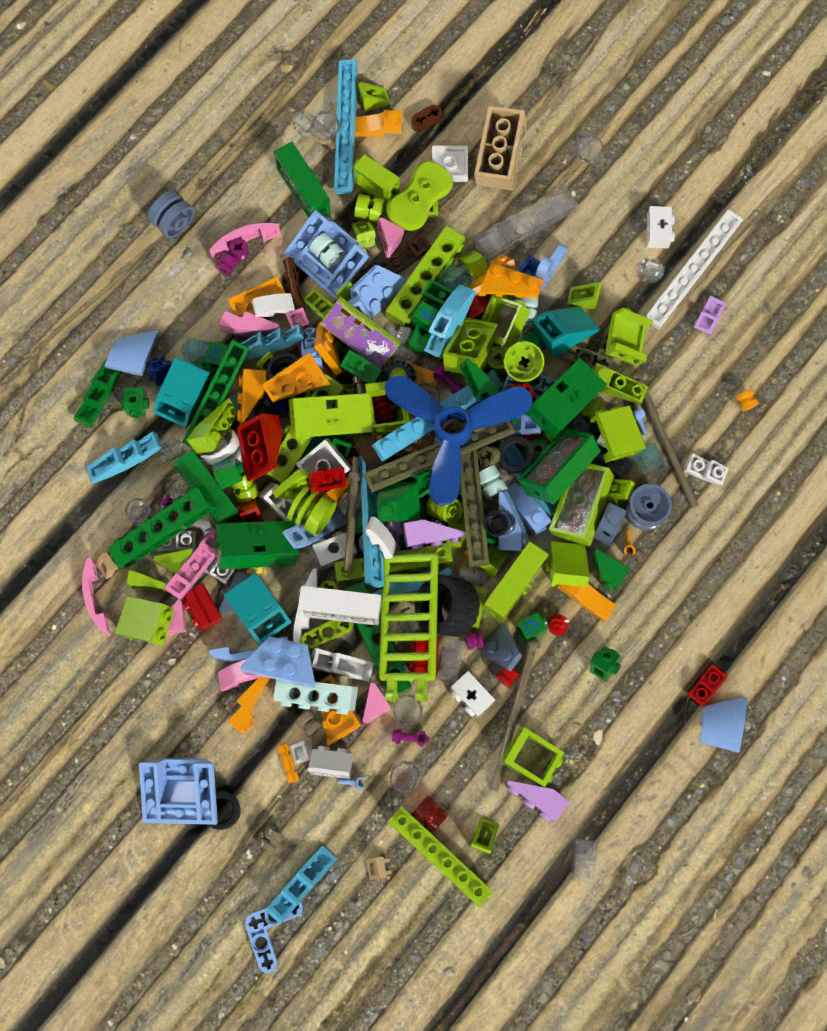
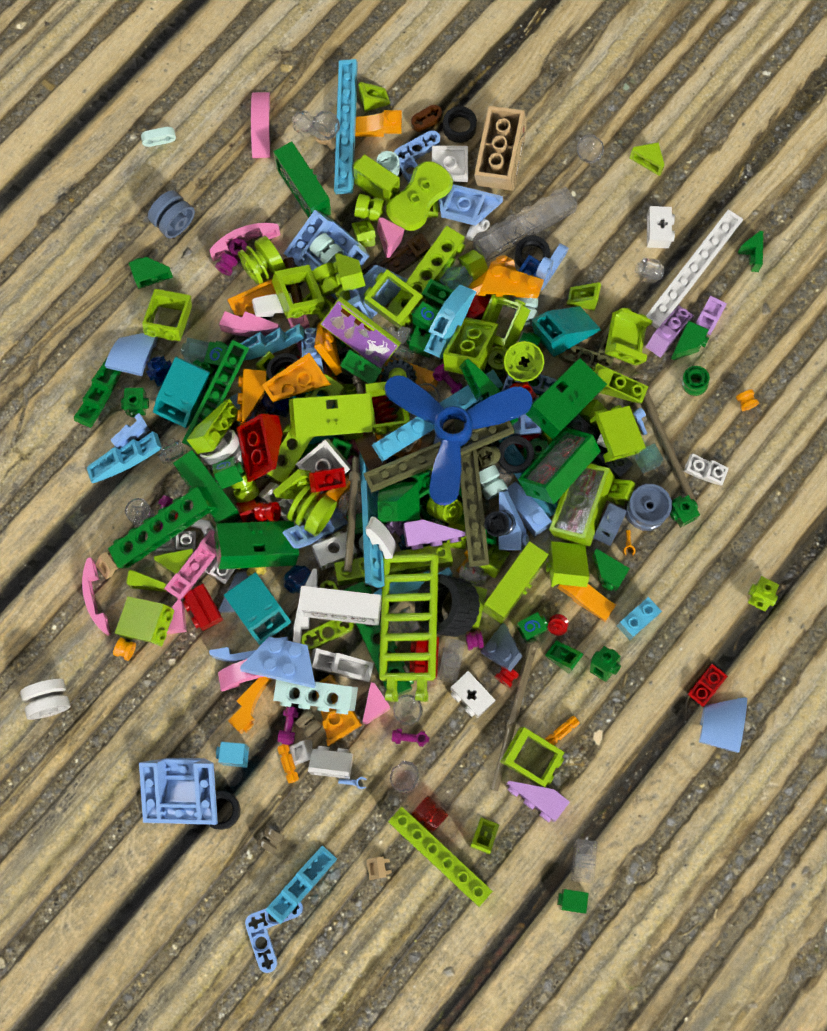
none -> white wheel [20,679,71,720]
none -> light blue wing [111,413,150,449]
none -> light orange wheel [113,637,136,661]
none -> green slope [129,257,173,289]
none -> light aqua beam [141,127,176,147]
none -> lime window [142,289,192,341]
none -> medium azure brick [216,742,249,768]
none -> lime wheel [238,235,285,285]
none -> bright pink slope [251,92,270,158]
none -> red wheel [254,502,281,522]
none -> lime window [272,265,325,319]
none -> magenta bar [278,707,299,745]
none -> clear blue head [283,565,311,594]
none -> lime wheel [312,262,342,297]
none -> lime slope [333,253,366,292]
none -> lime window [364,269,423,329]
none -> light aqua wheel [376,151,400,177]
none -> light blue beam [394,131,440,184]
none -> light blue wing [439,184,503,226]
none -> black tyre [443,106,477,143]
none -> white arm [466,219,490,241]
none -> black tyre [515,235,550,267]
none -> green slope [545,640,584,674]
none -> light orange axle [545,716,580,745]
none -> green brick [557,889,589,914]
none -> medium azure brick [617,597,662,640]
none -> lime slope [629,142,665,176]
none -> lavender slope [646,305,694,358]
none -> green brick [670,495,700,528]
none -> green slope [671,321,709,360]
none -> green wheel [682,366,710,396]
none -> green slope [738,231,764,272]
none -> lime brick [748,576,779,612]

